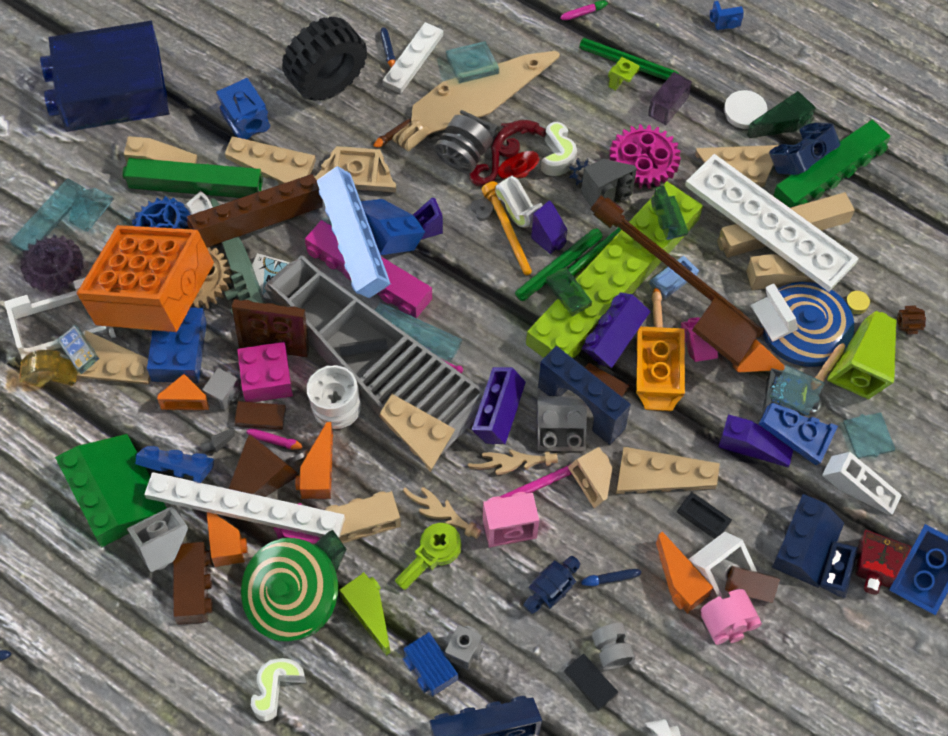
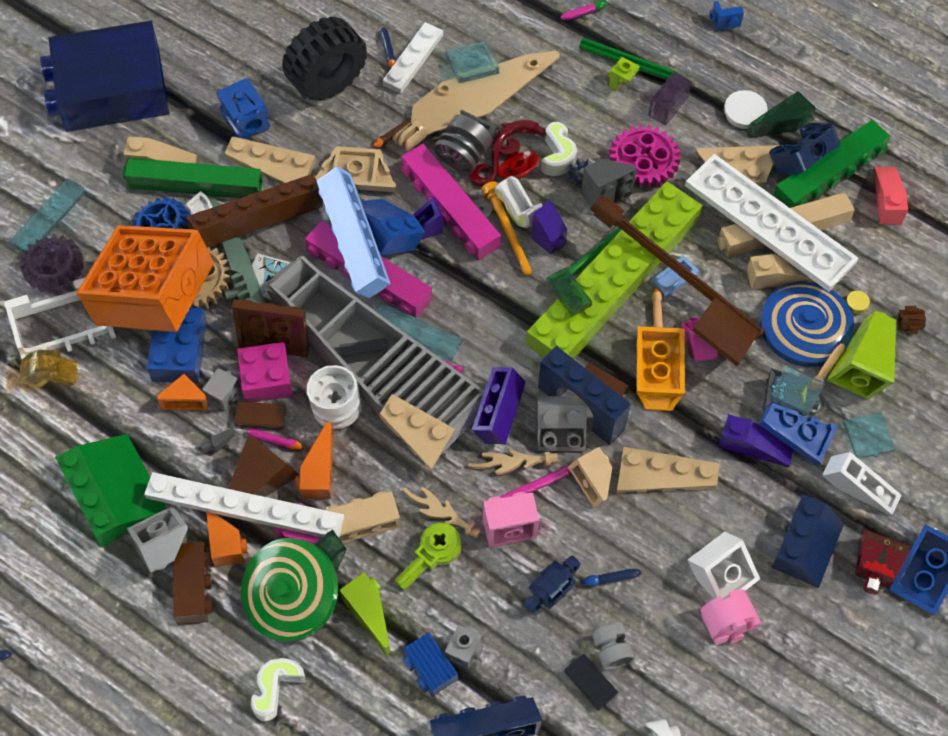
tile [57,324,100,374] -> none
clear light blue slope [69,188,114,232] -> none
tan wing [77,330,151,385] -> none
blue wing [135,446,214,483] -> none
flat silver piece [285,449,309,464] -> none
green axle [515,228,603,301] -> none
dark purple brick [581,292,651,368] -> none
clear green bracket [651,186,688,240] -> none
orange slope [656,531,713,614] -> none
black tile [677,492,732,539] -> none
reddish brown tile [725,565,780,603] -> none
orange slope [733,339,784,372] -> none
white panel [751,283,798,342] -> none
dark blue slope [820,541,858,598] -> none
none -> dark pink brick [401,144,501,261]
none -> coral slope [873,166,908,225]

